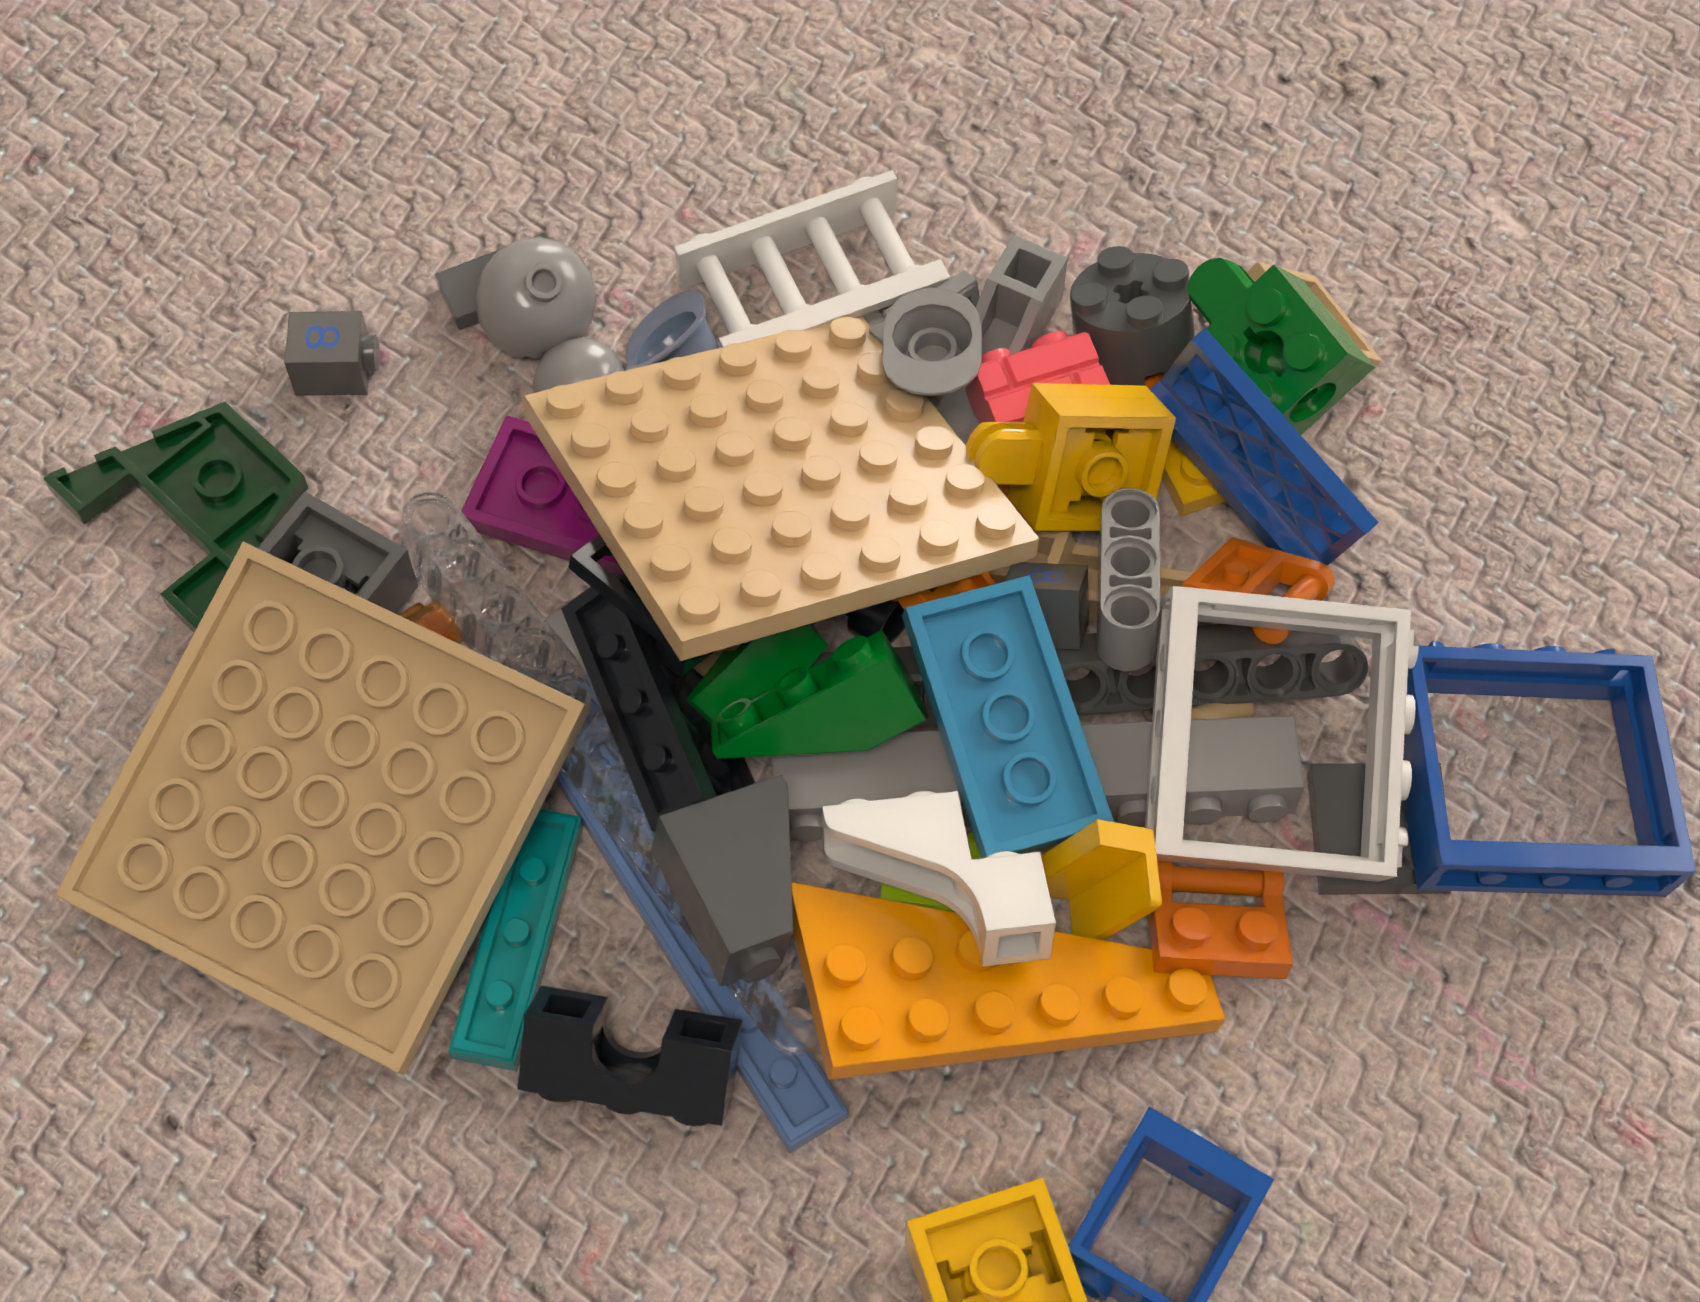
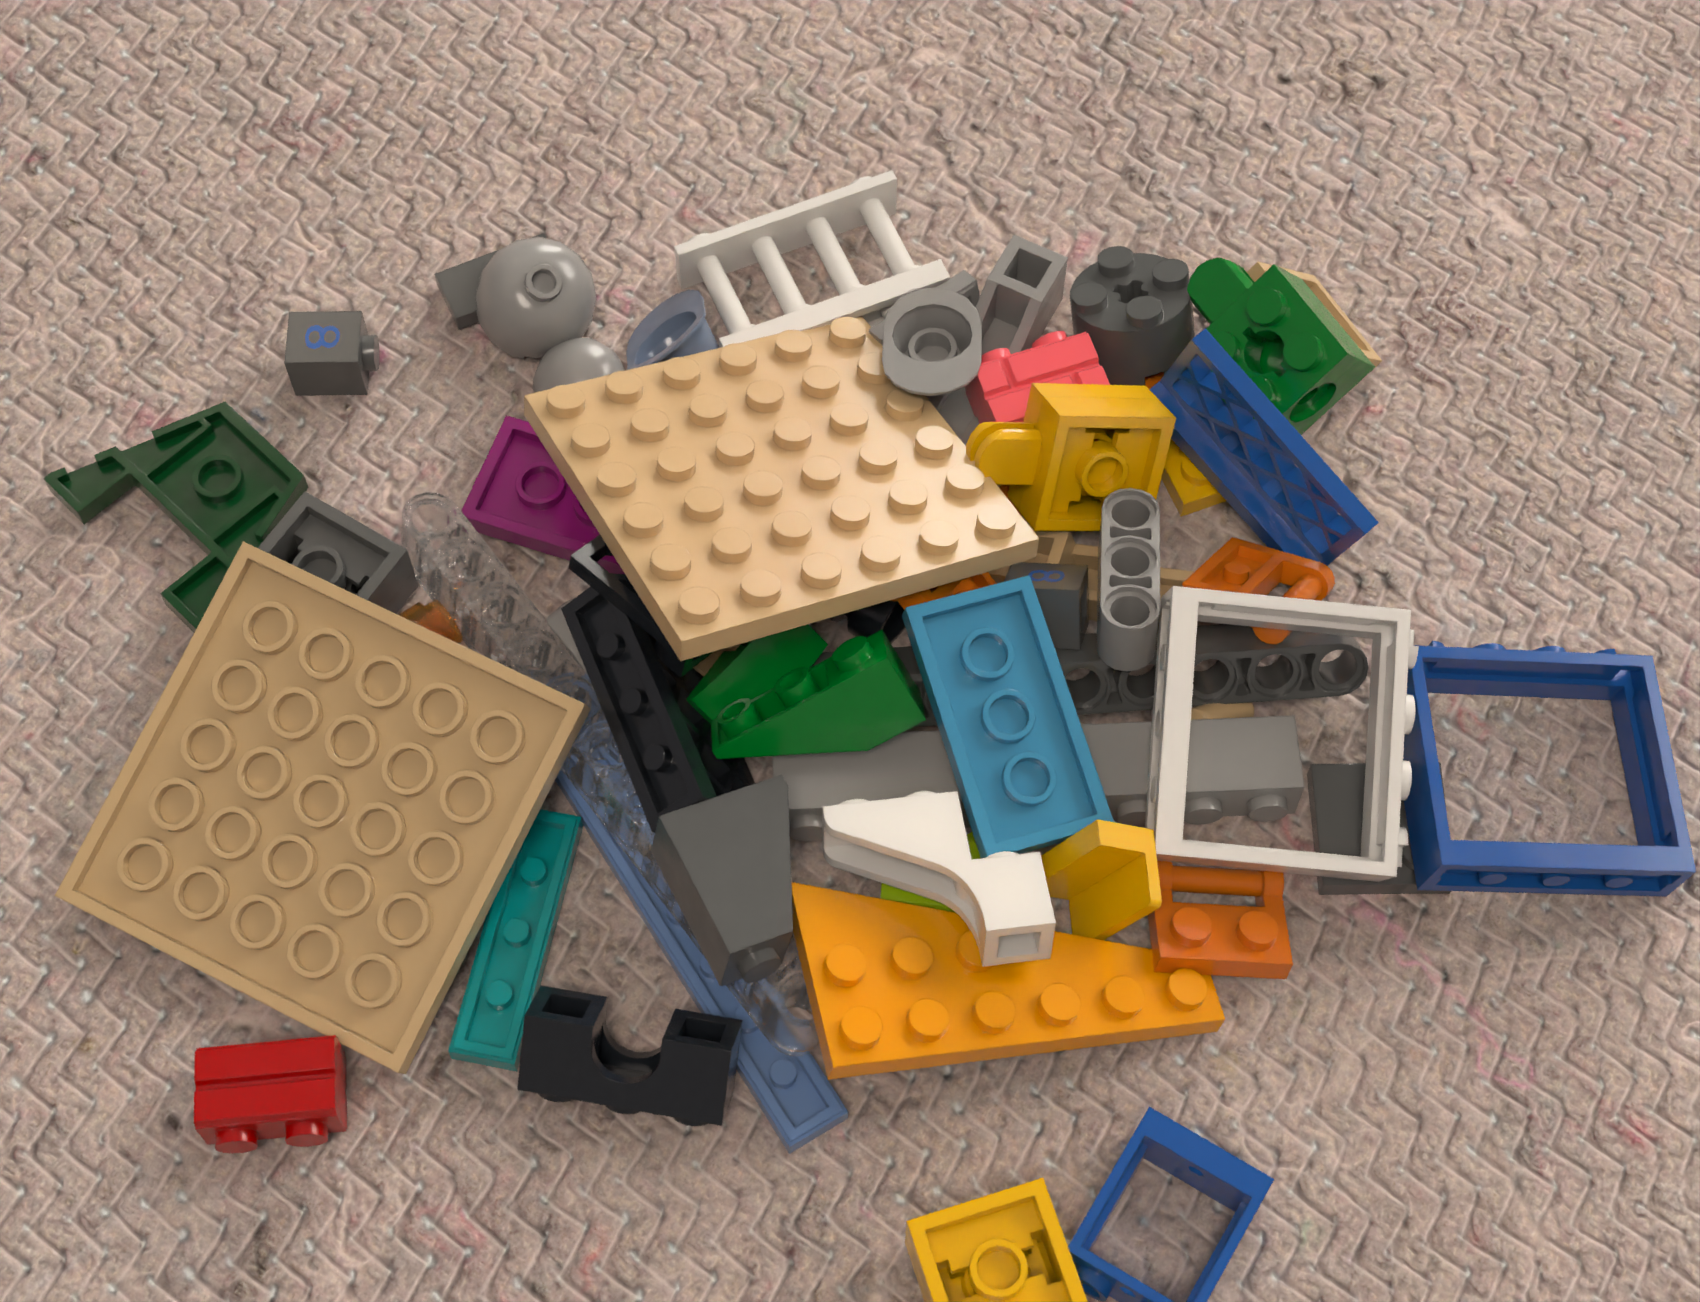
none -> red brick [194,1035,347,1154]

